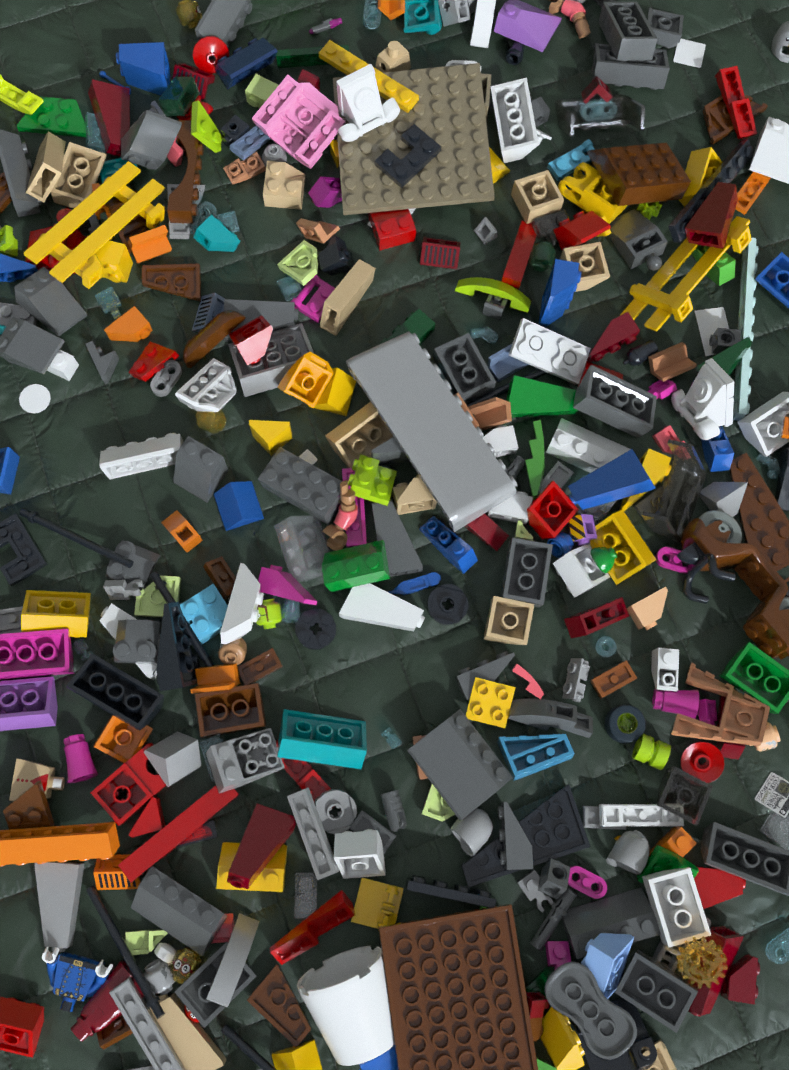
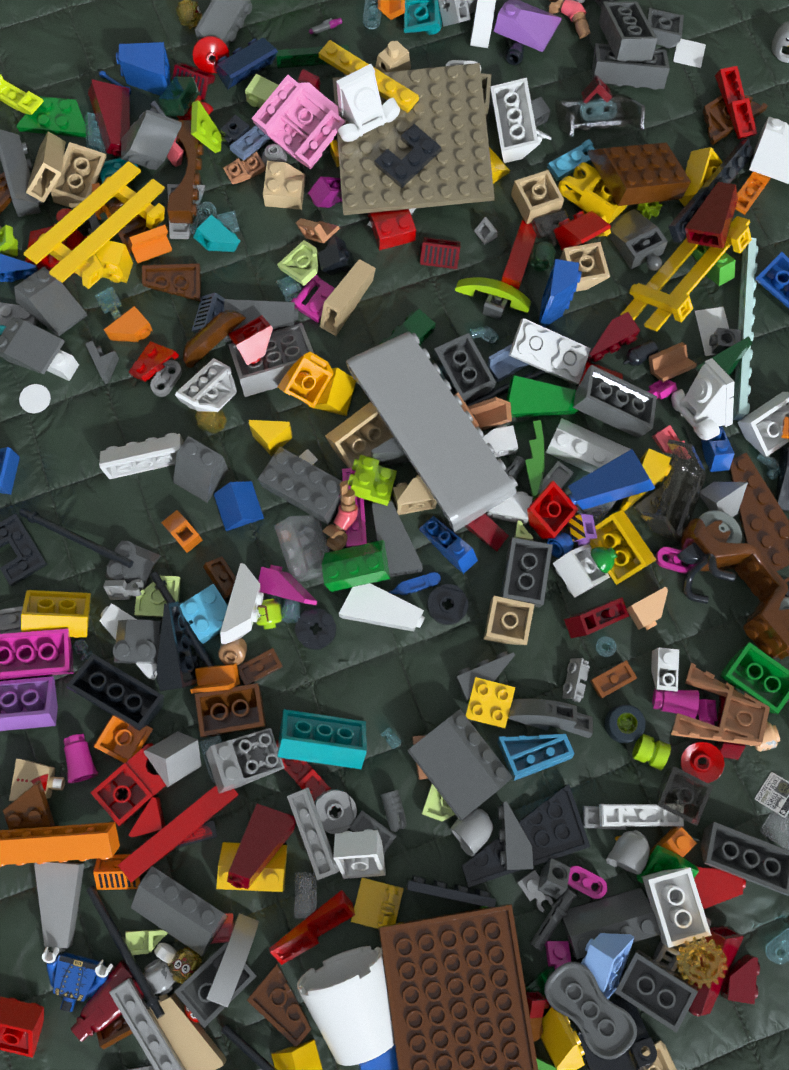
coral slope [512,663,544,699] -> none

